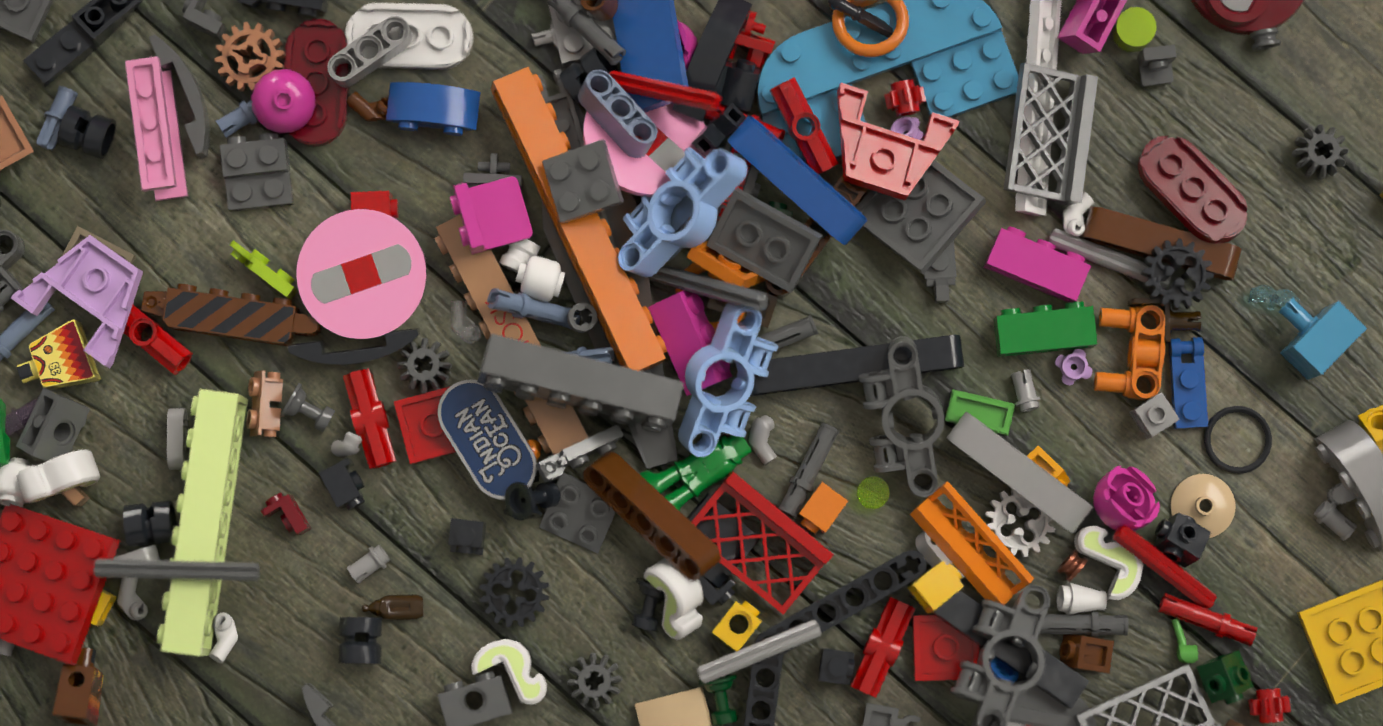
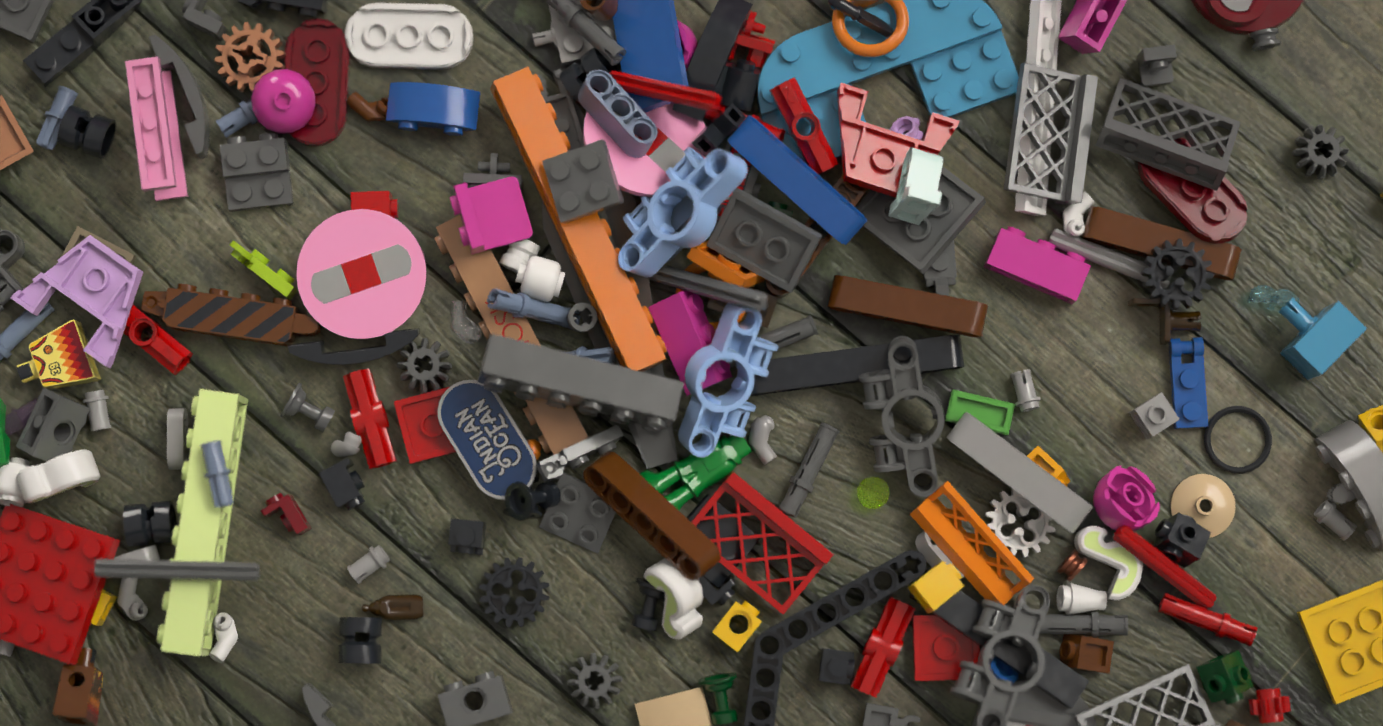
medium nougat tile [61,486,90,506] -> none
nougat hinge [246,370,283,437] -> none
light grey beam [327,16,412,87] -> none
animal [471,639,547,705] -> none
light grey axle [697,620,821,683] -> none
orange brick [798,482,848,534] -> none
red gear [884,79,926,117] -> none
green brick [993,302,1098,357] -> none
lavender plate [1055,349,1092,385] -> none
orange piece [1094,305,1166,401] -> none
lime piece [1112,7,1157,52] -> none
bright green hand [1171,618,1198,663] -> none
none -> light grey pin [83,390,112,431]
none -> sand blue axle [201,440,234,508]
none -> reddish brown beam [828,275,988,338]
none -> light aqua tile [888,147,943,225]
none -> dark grey fence [1095,78,1241,191]

